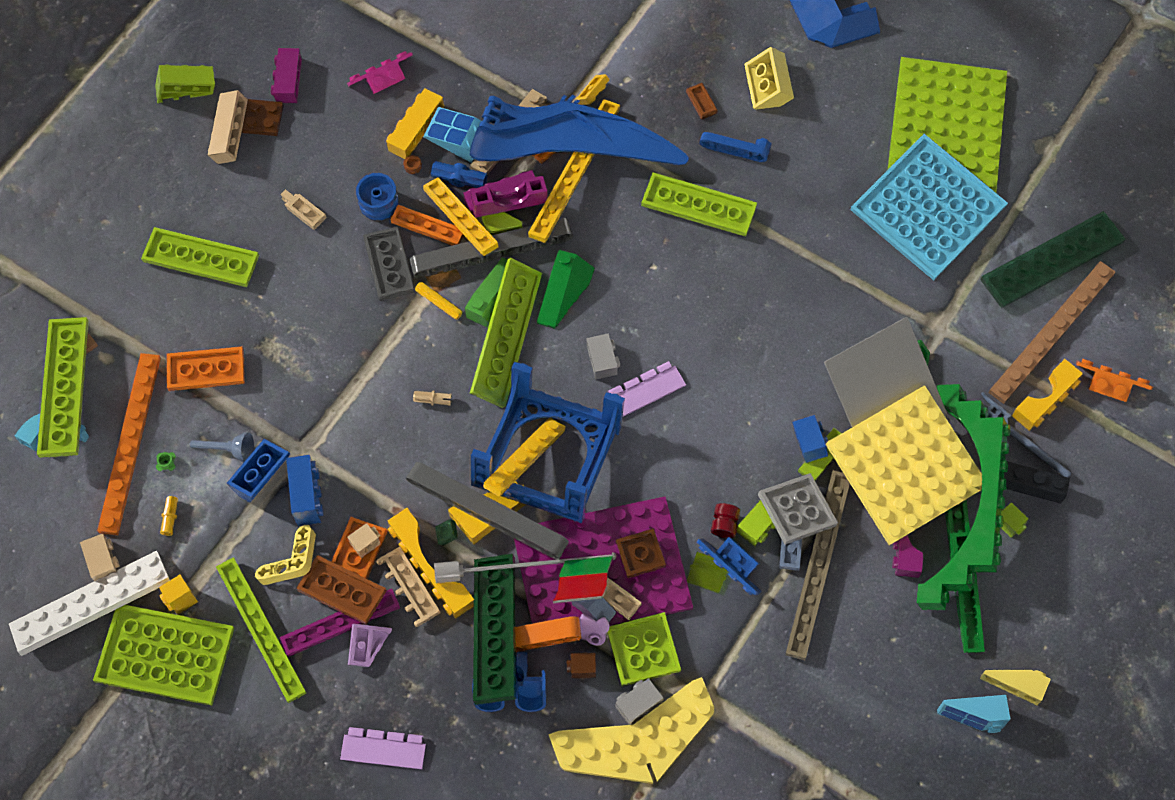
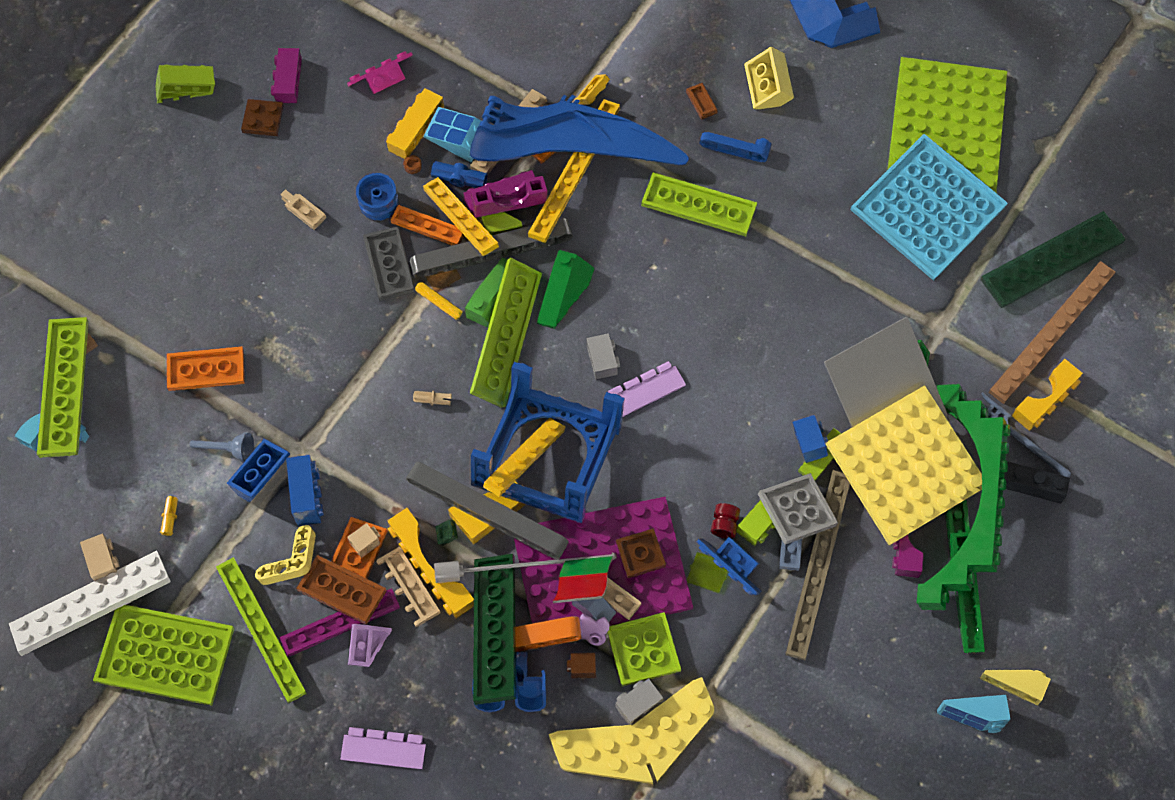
orange plate [97,353,161,535] -> none
lime plate [141,227,259,287] -> none
bright green plate [156,452,176,471] -> none
yellow brick [159,575,198,615] -> none
tan brick [208,90,248,164] -> none
lime brick [1000,502,1029,538] -> none
orange bracket [1076,359,1153,402] -> none

